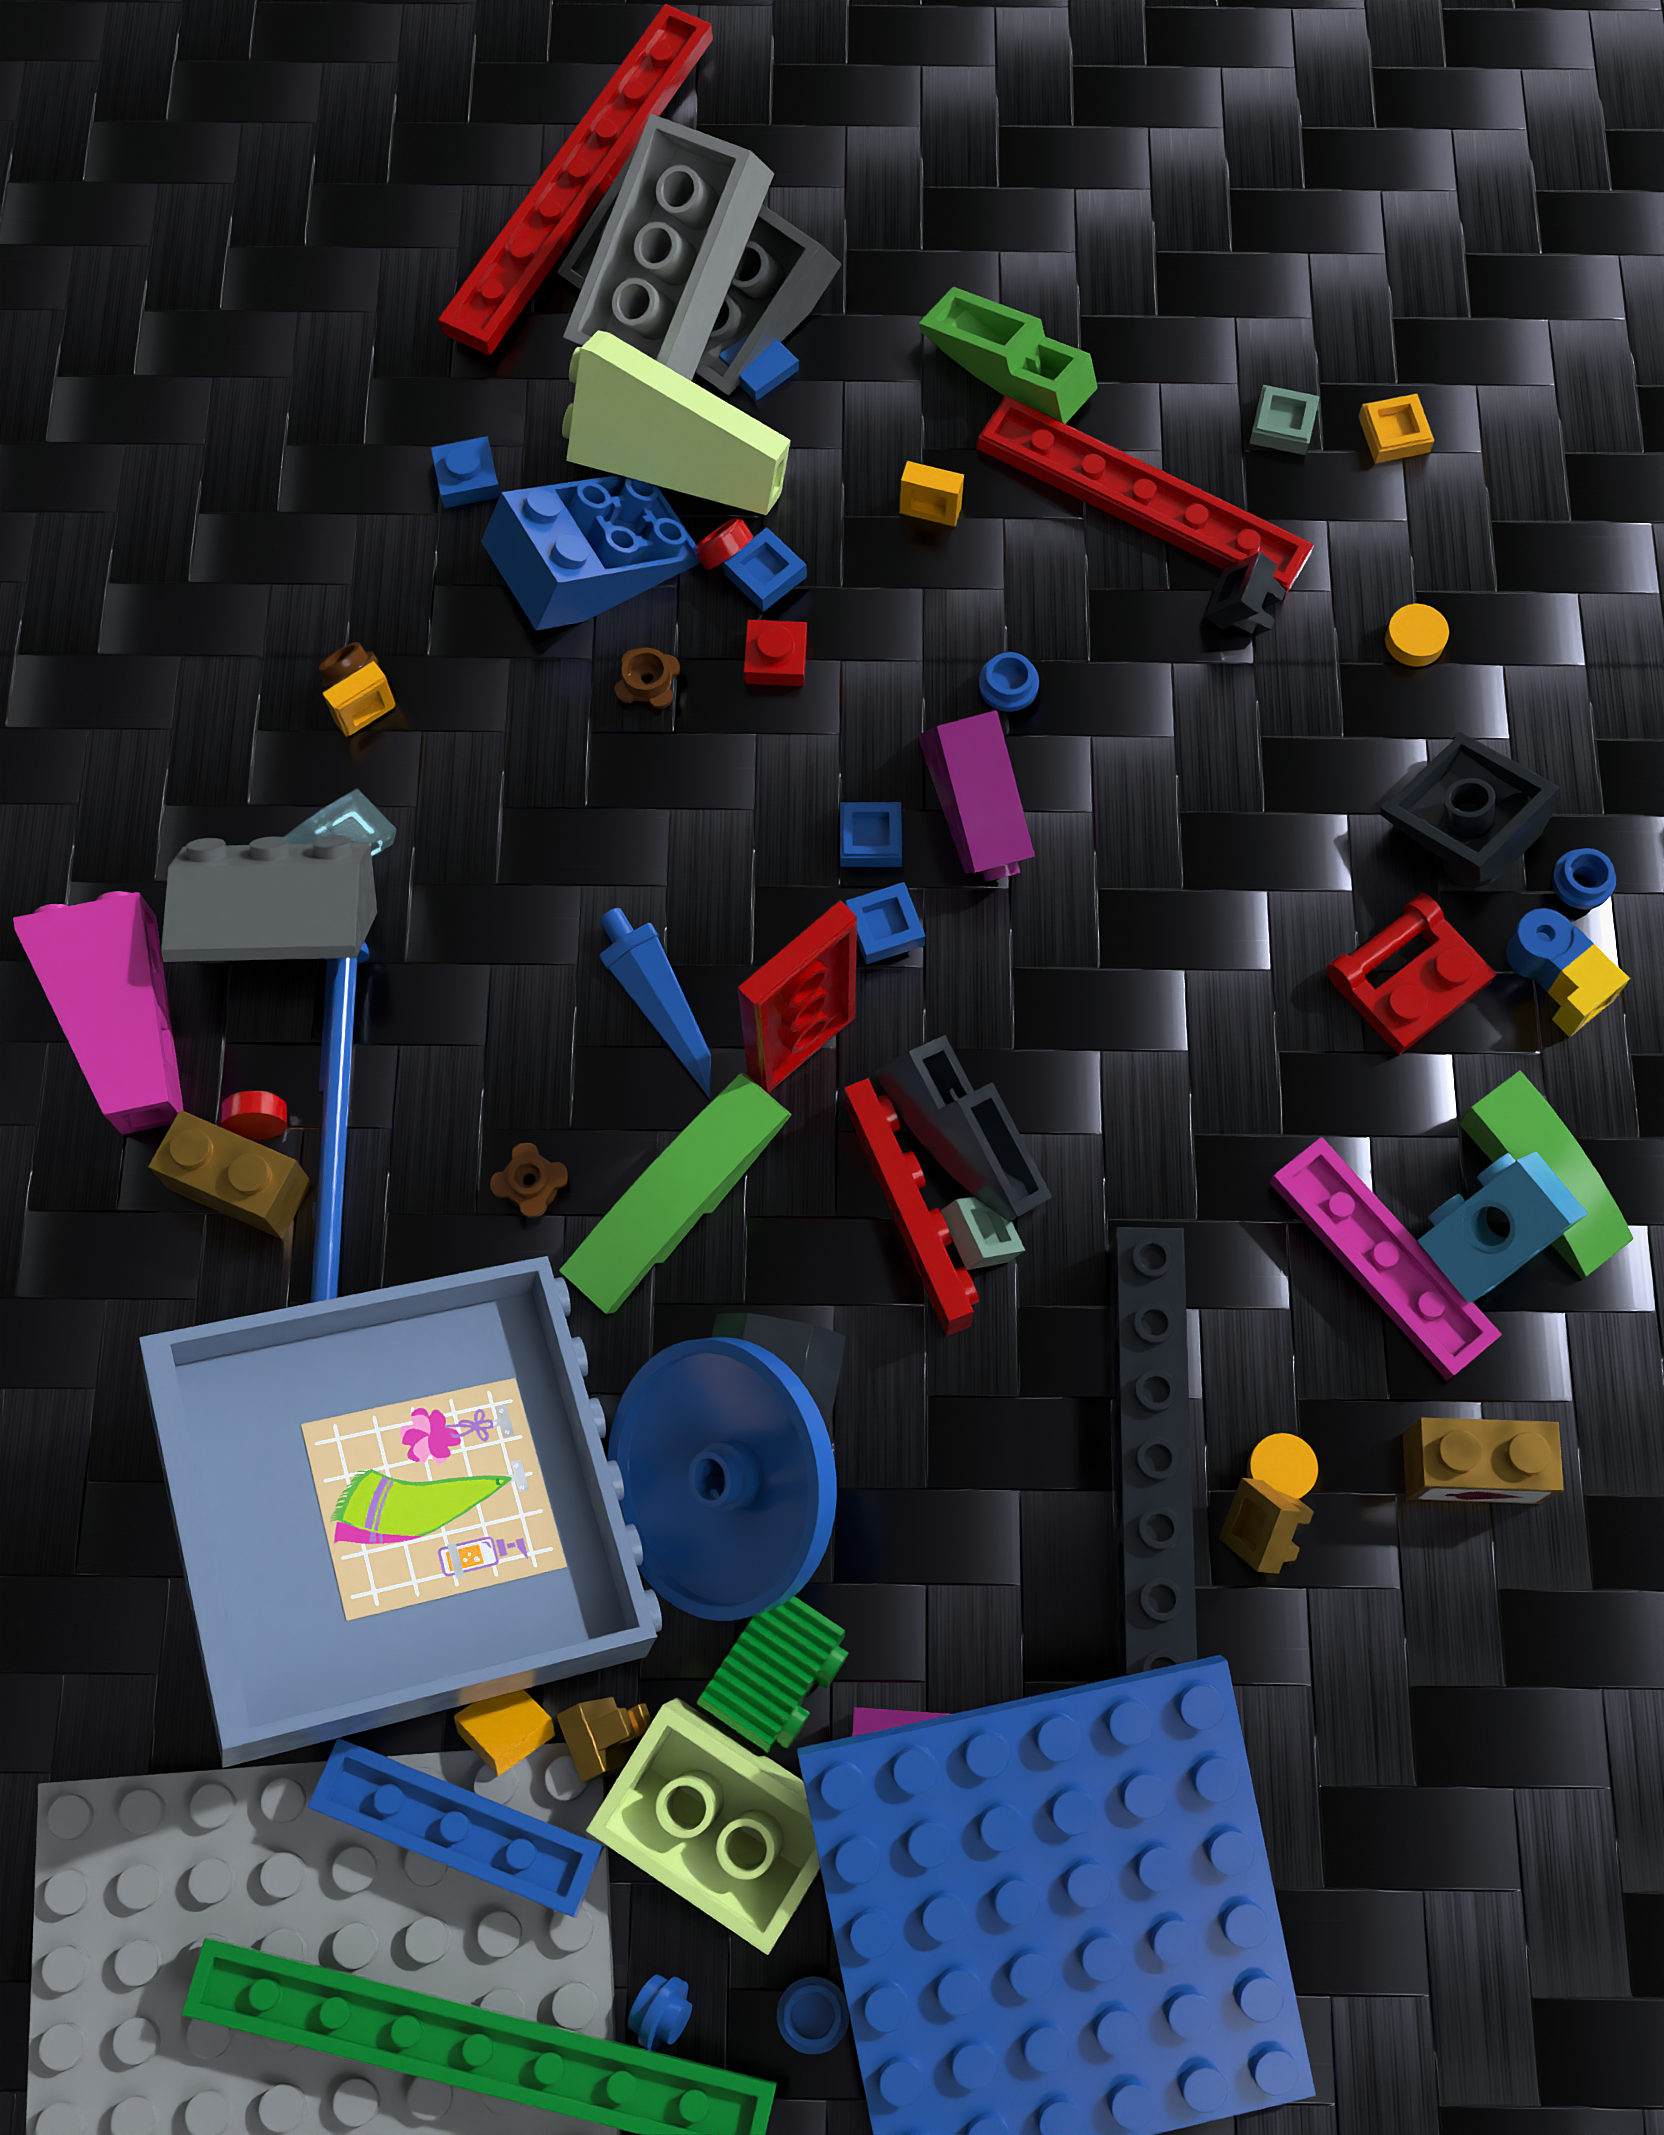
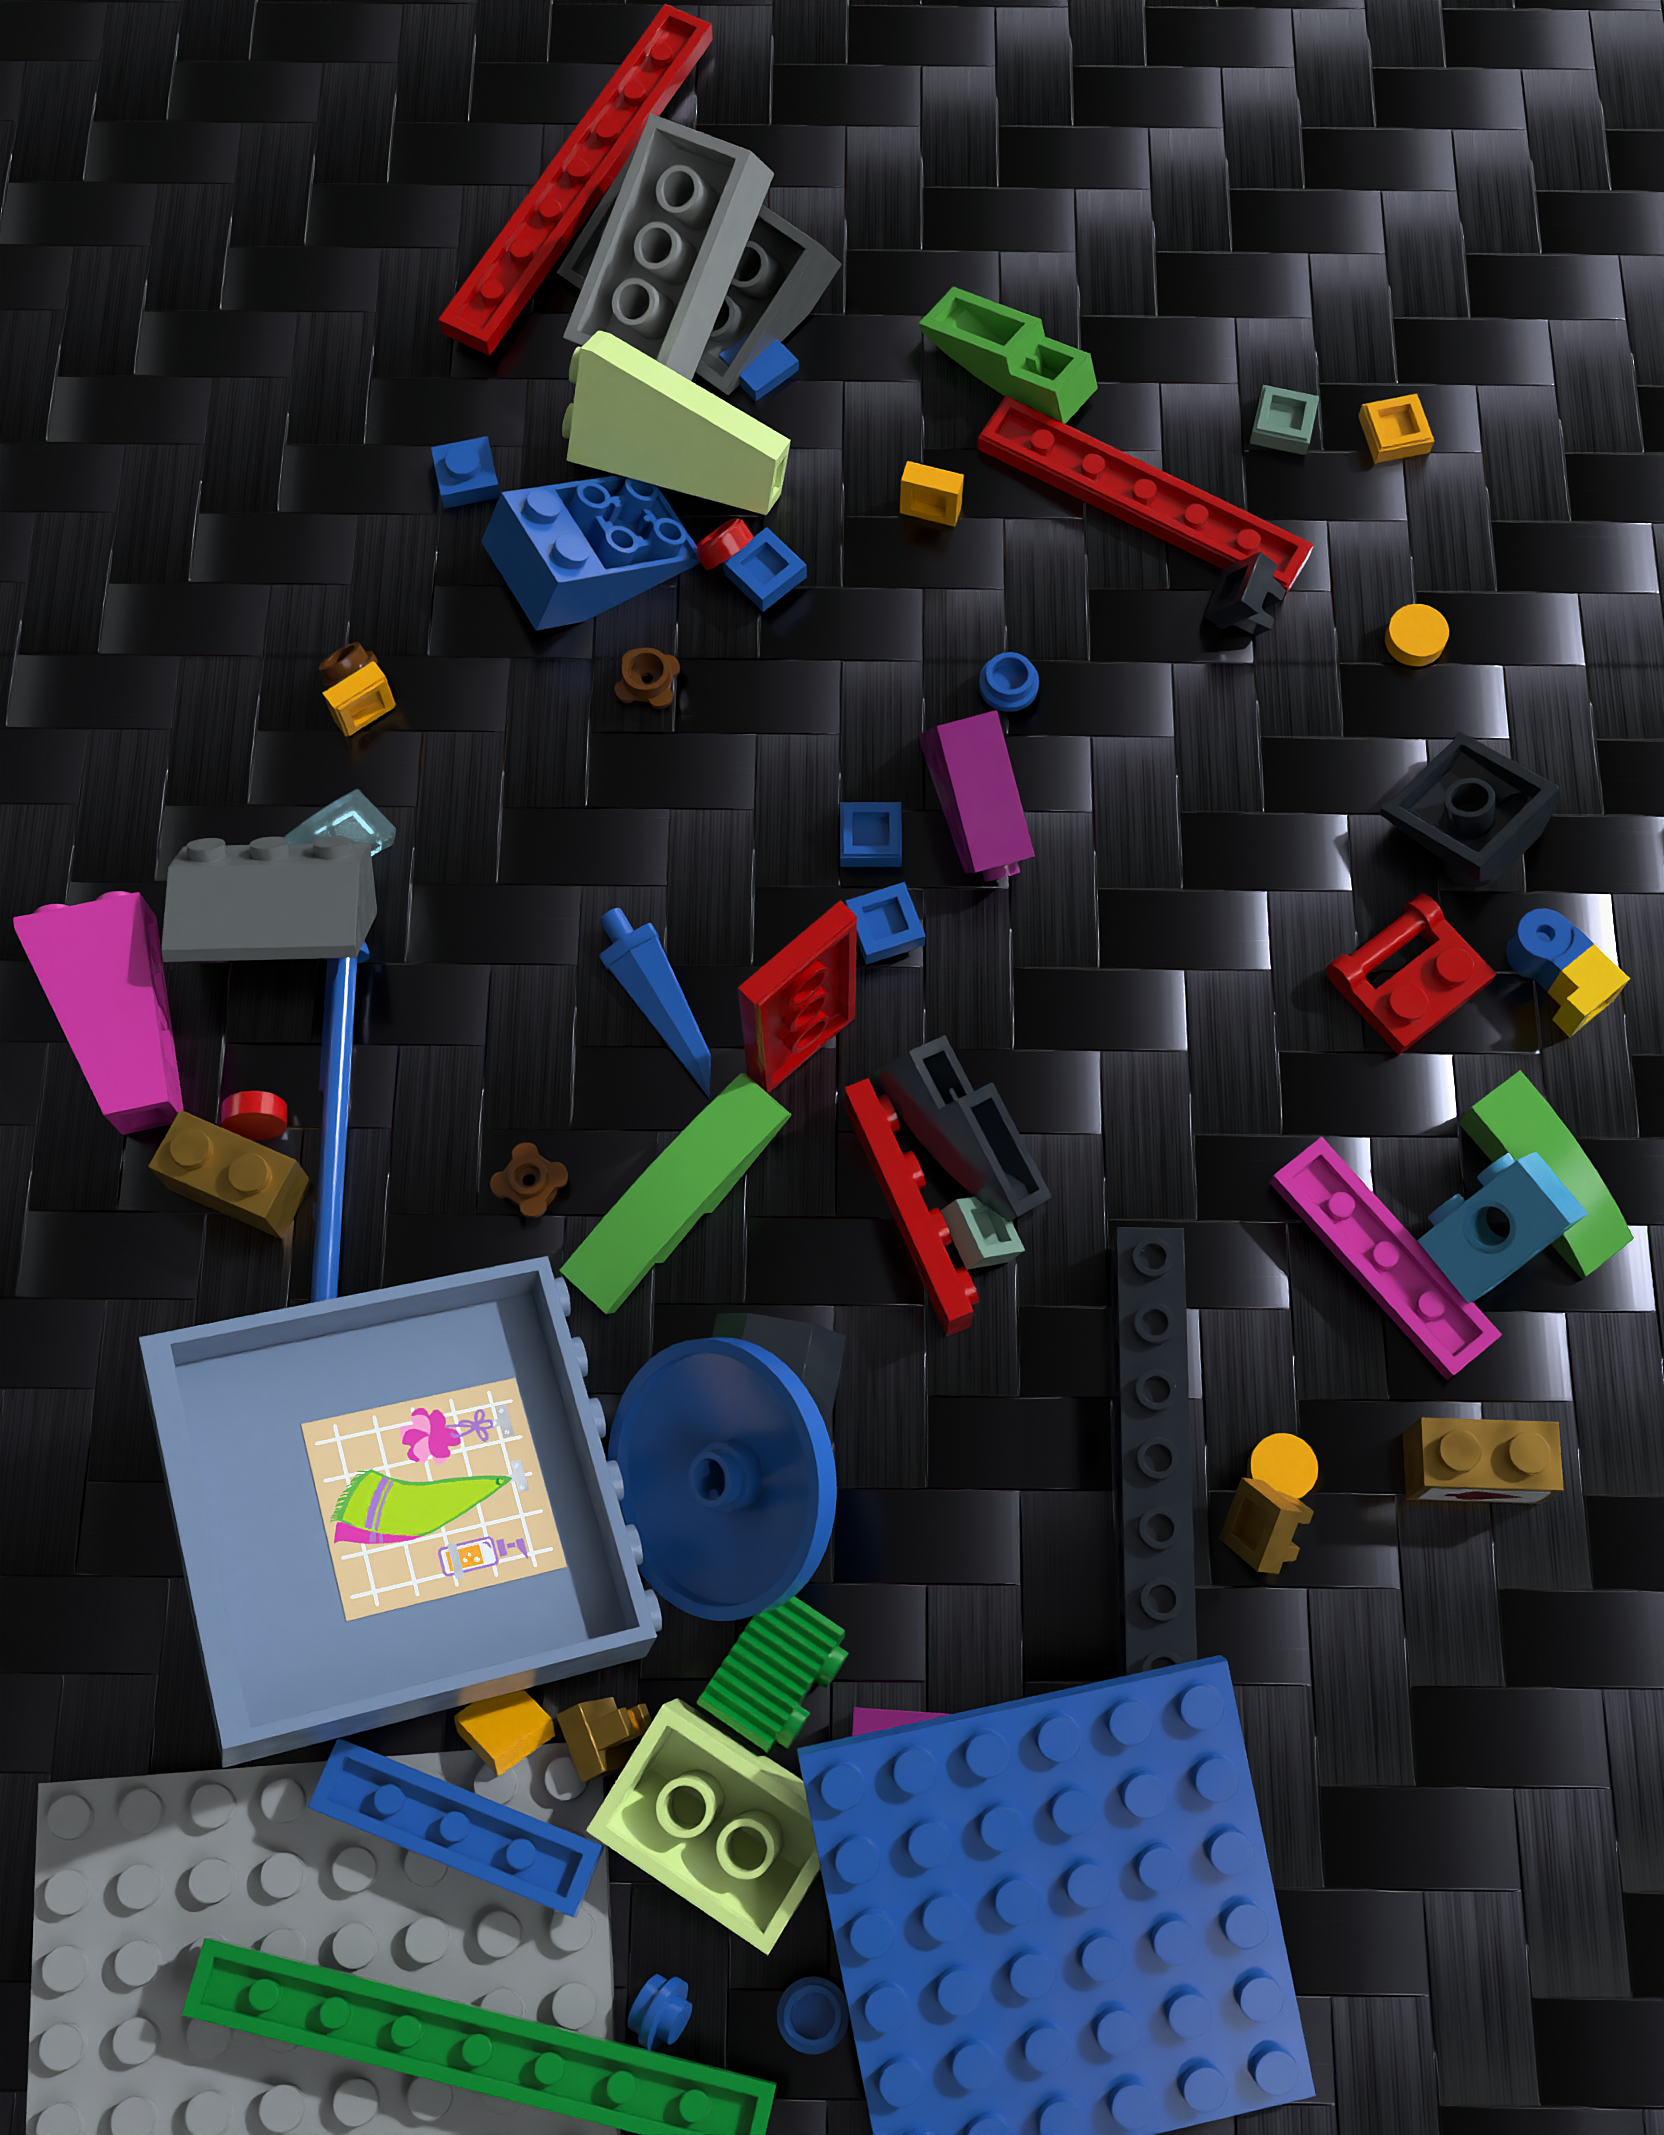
red plate [744,620,807,686] -> none
blue plate [1551,848,1616,909] -> none

